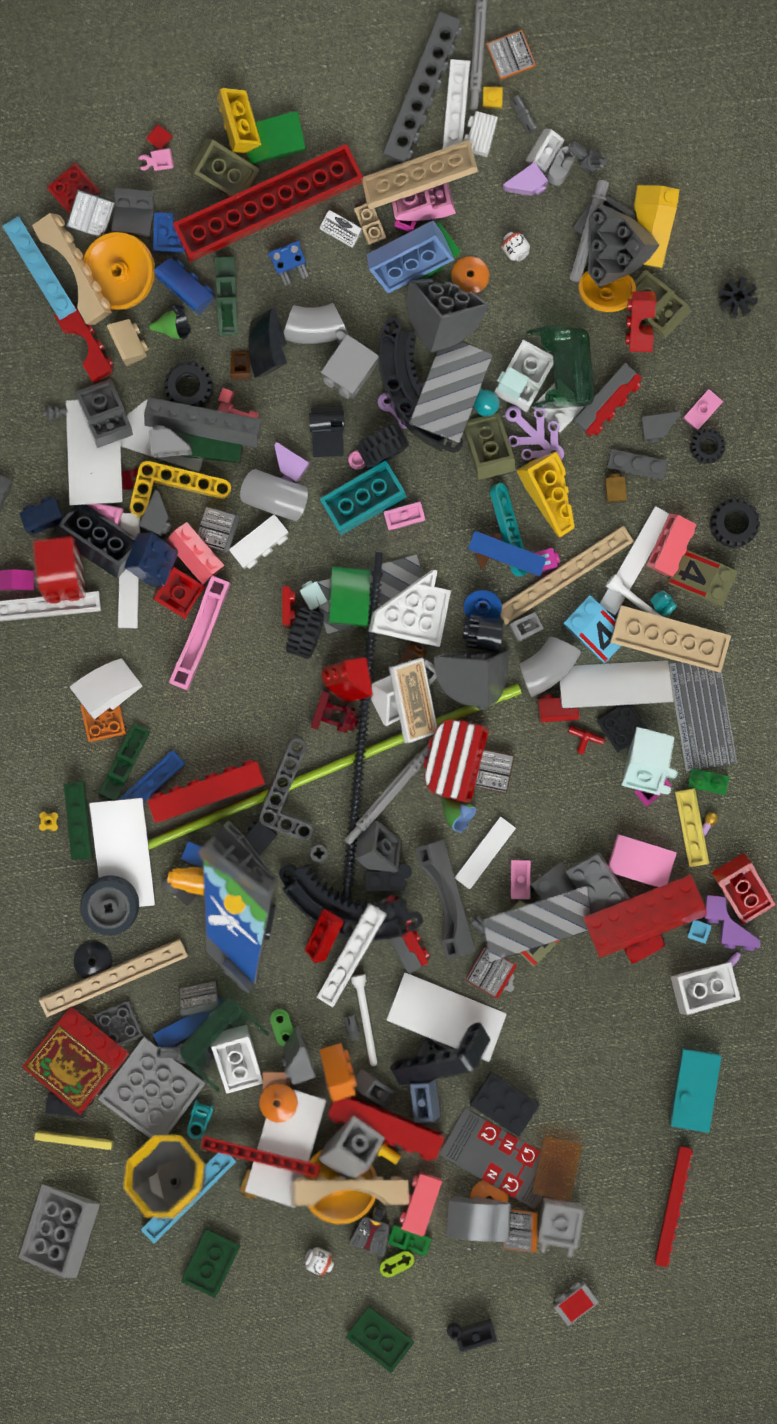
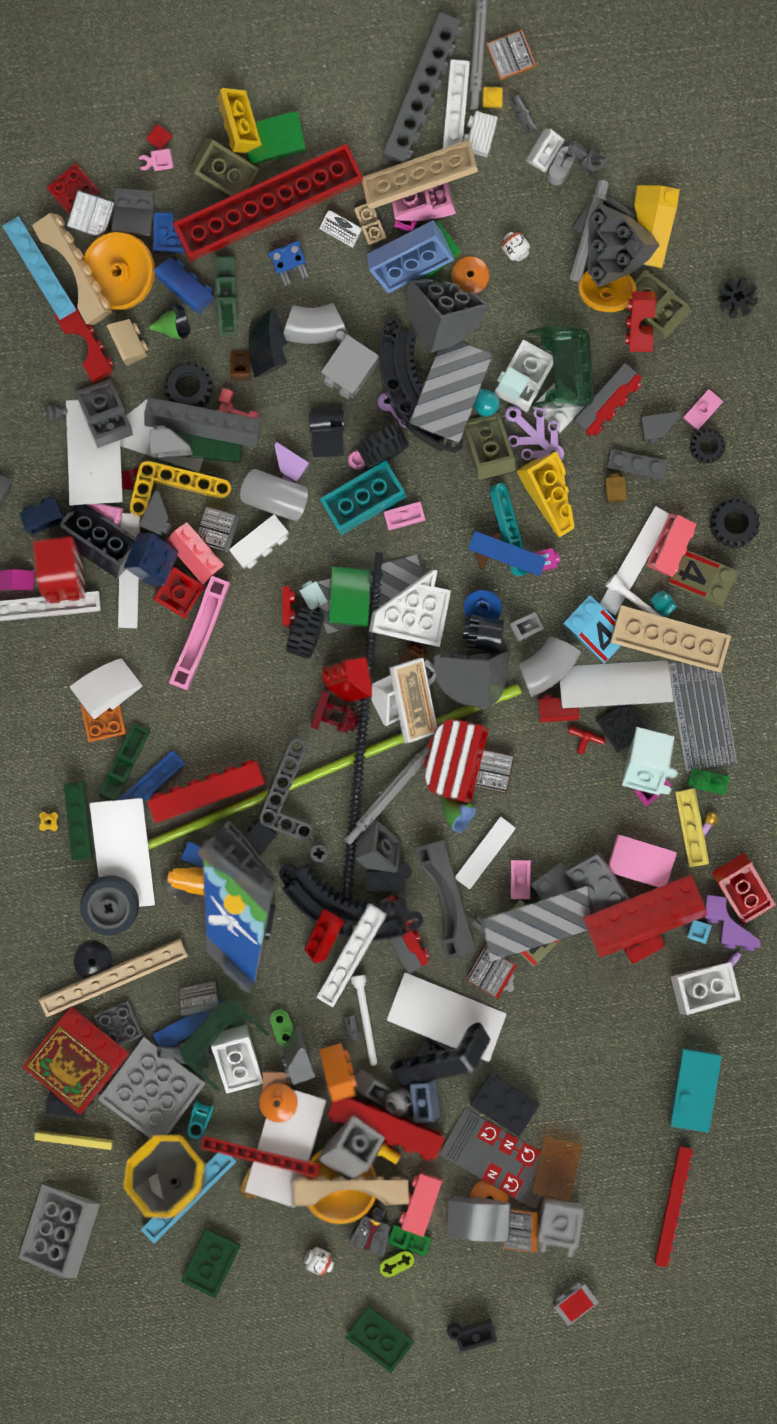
tan tile [500,526,634,625] -> none
lavender slope [503,162,548,196] -> none
none -> light grey head [385,1089,413,1117]

